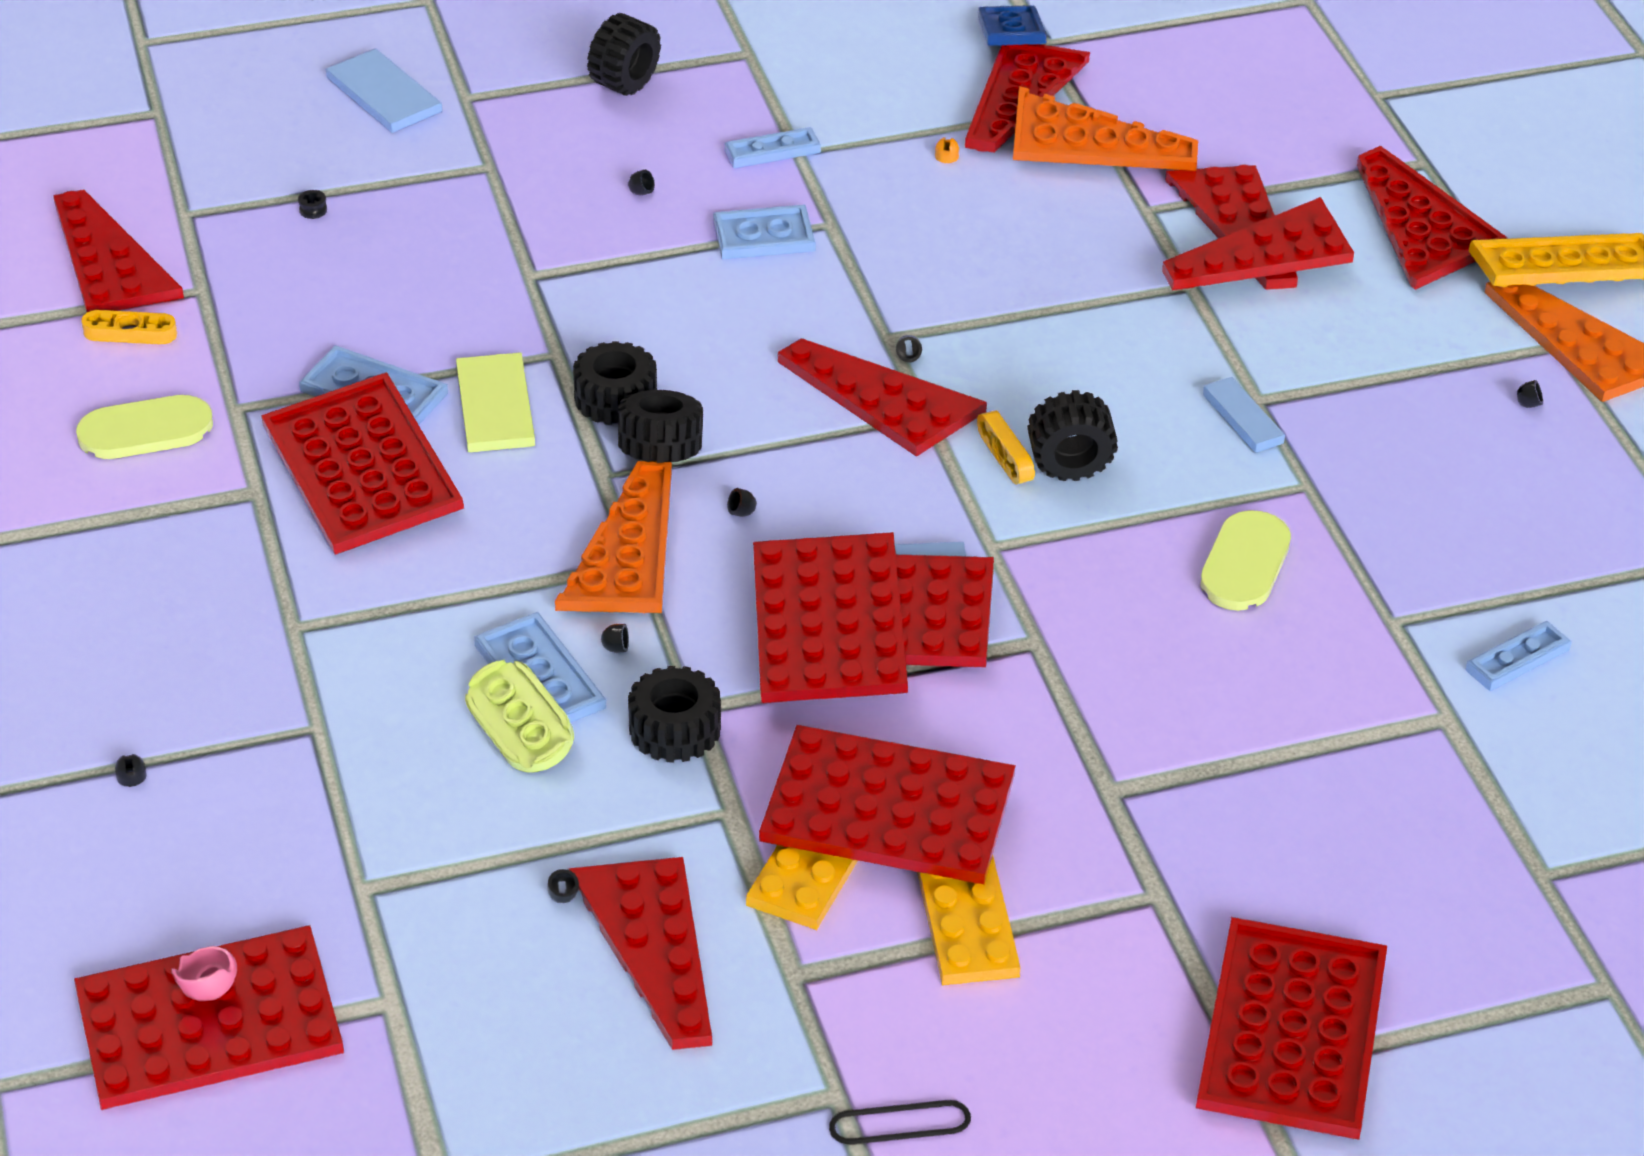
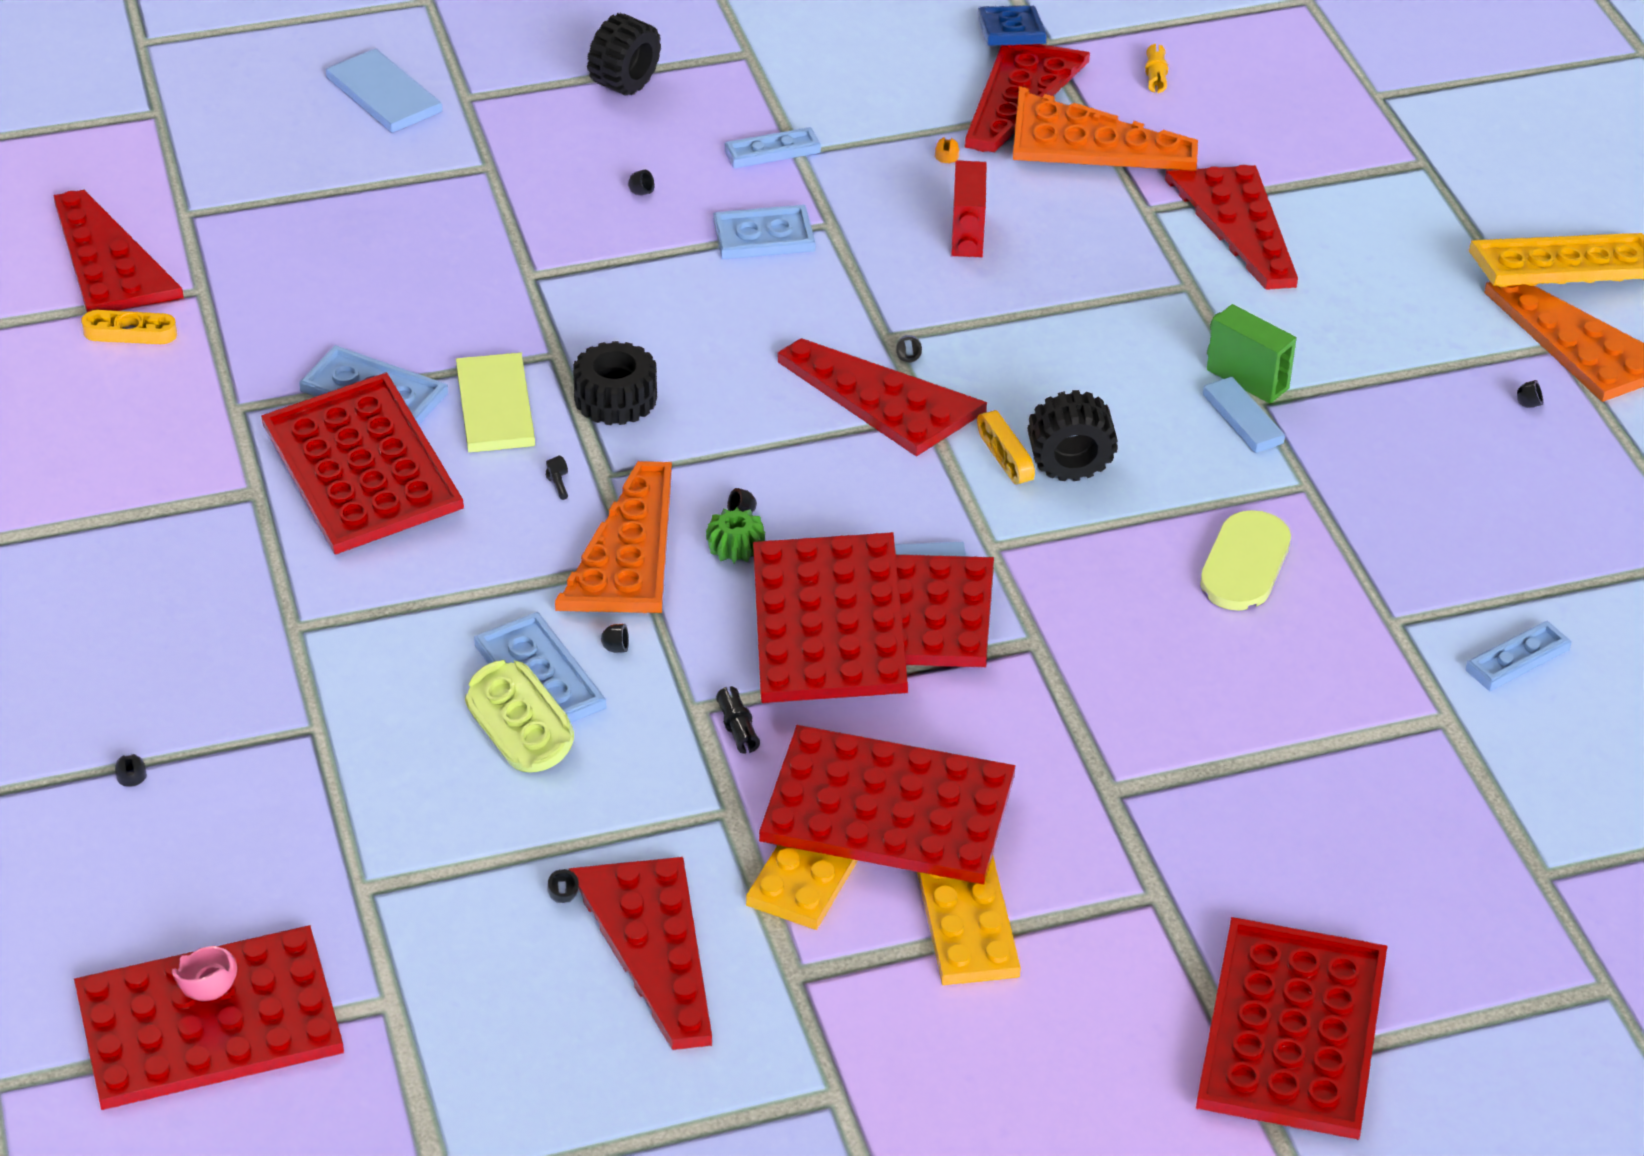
yellowish green tile [76,395,213,459] -> none
black bush [298,190,327,219] -> none
black tyre [618,390,703,463] -> none
black tyre [628,666,721,763] -> none
black piece [829,1100,971,1145] -> none
red wing [1162,197,1354,291] -> none
red wing [1357,145,1508,290] -> none
none -> black hand [545,455,568,500]
none -> bright green gear [706,507,765,564]
none -> black pin [716,686,760,754]
none -> red brick [951,160,987,257]
none -> yellow pin [1145,44,1168,93]
none -> bright green brick [1207,304,1297,404]

